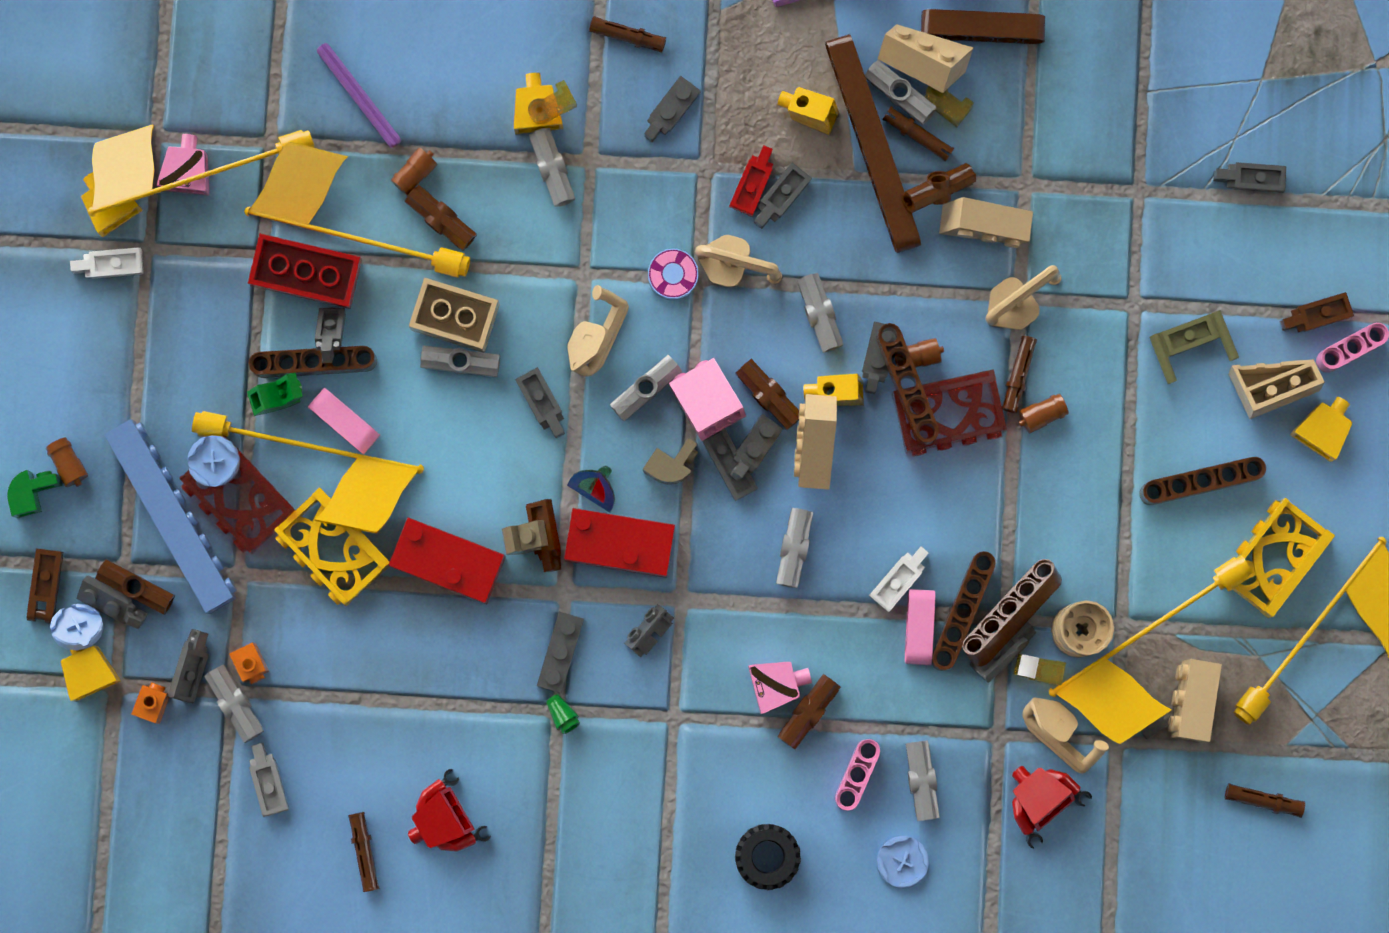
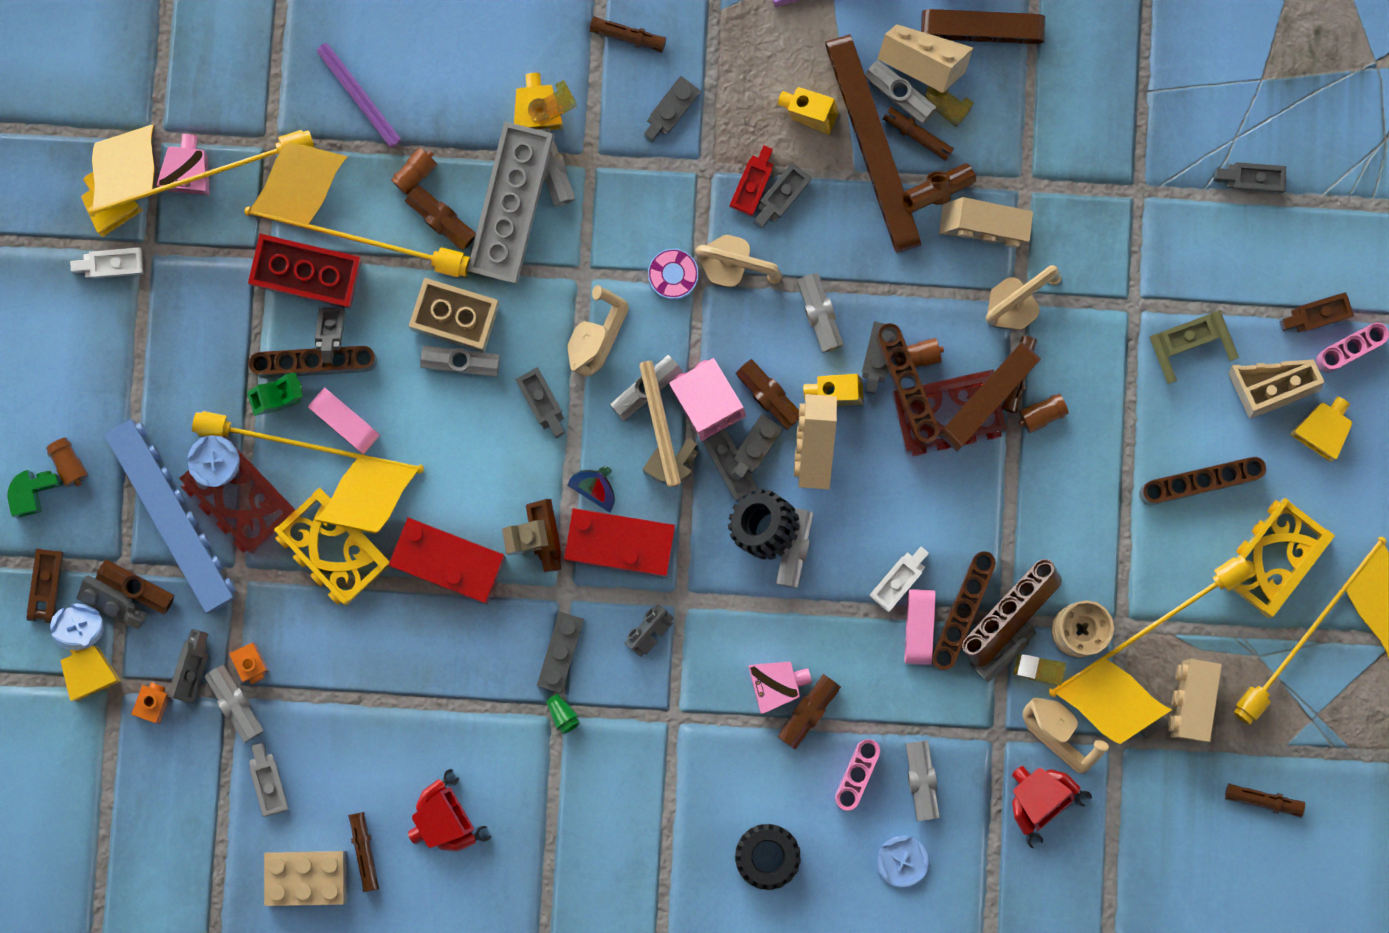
none -> tan brick [264,851,347,906]
none -> light grey plate [467,121,555,284]
none -> tan axle [639,361,681,487]
none -> black tyre [728,489,800,560]
none -> reddish brown beam [938,342,1041,452]

